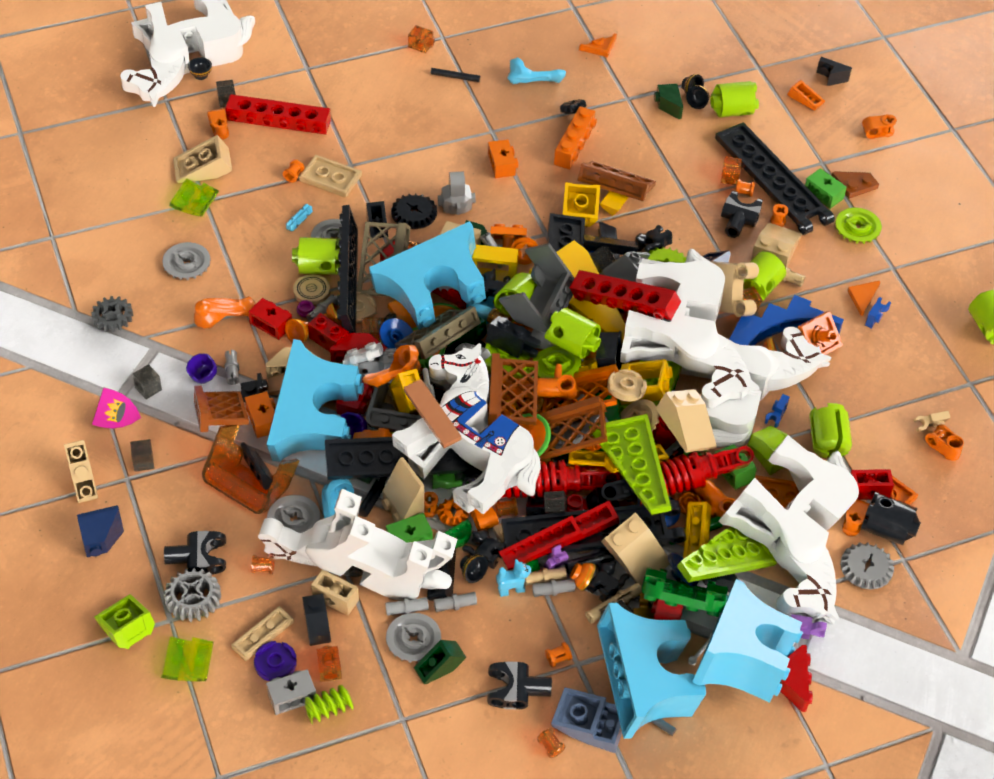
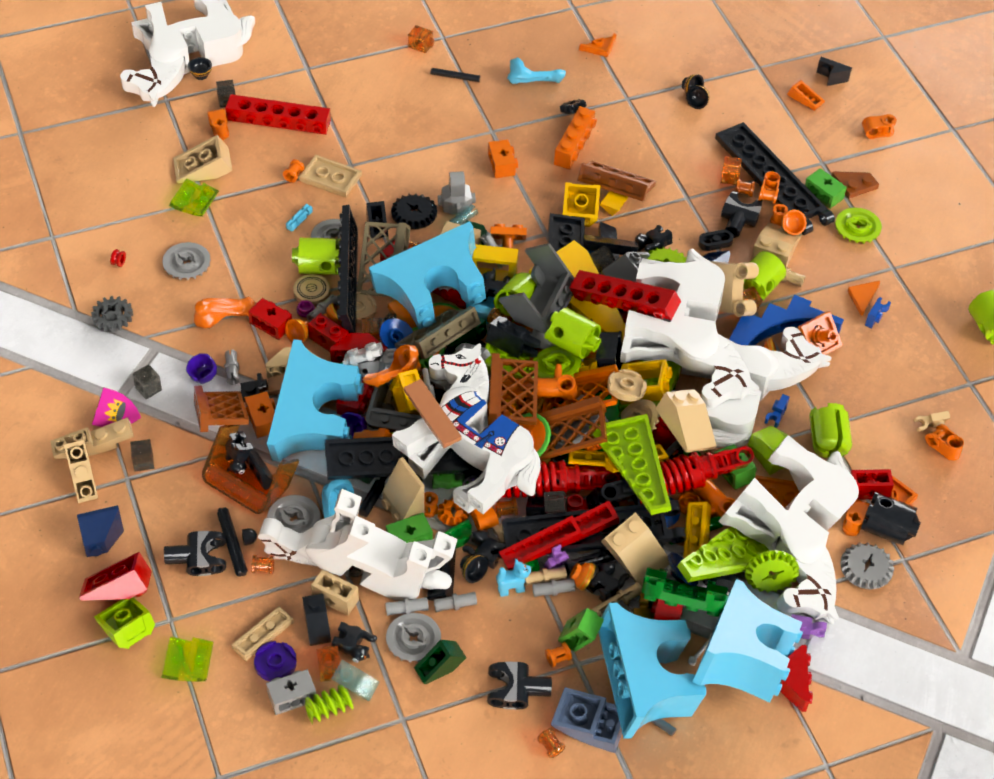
light grey gear [164,568,221,622] -> none
orange gear [510,236,538,265] -> none
dark green slope [654,84,683,119] -> none
lime cylinder [710,81,759,118] -> none
none -> tan slope [50,417,134,459]
none -> slope [79,552,152,601]
none -> red bush [110,249,126,267]
none -> black axle [217,507,248,577]
none -> black animal [225,431,253,474]
none -> black hinge [242,528,257,545]
none -> black animal [331,622,377,663]
none -> clear light blue slope [331,660,380,701]
none -> clear light blue pin [444,205,478,225]
none -> bright green brick [558,608,604,652]
none -> black plate [698,230,734,251]
none -> lime gear [745,550,799,594]
none -> orange piece [758,171,780,204]
none -> orange piece [781,210,807,235]

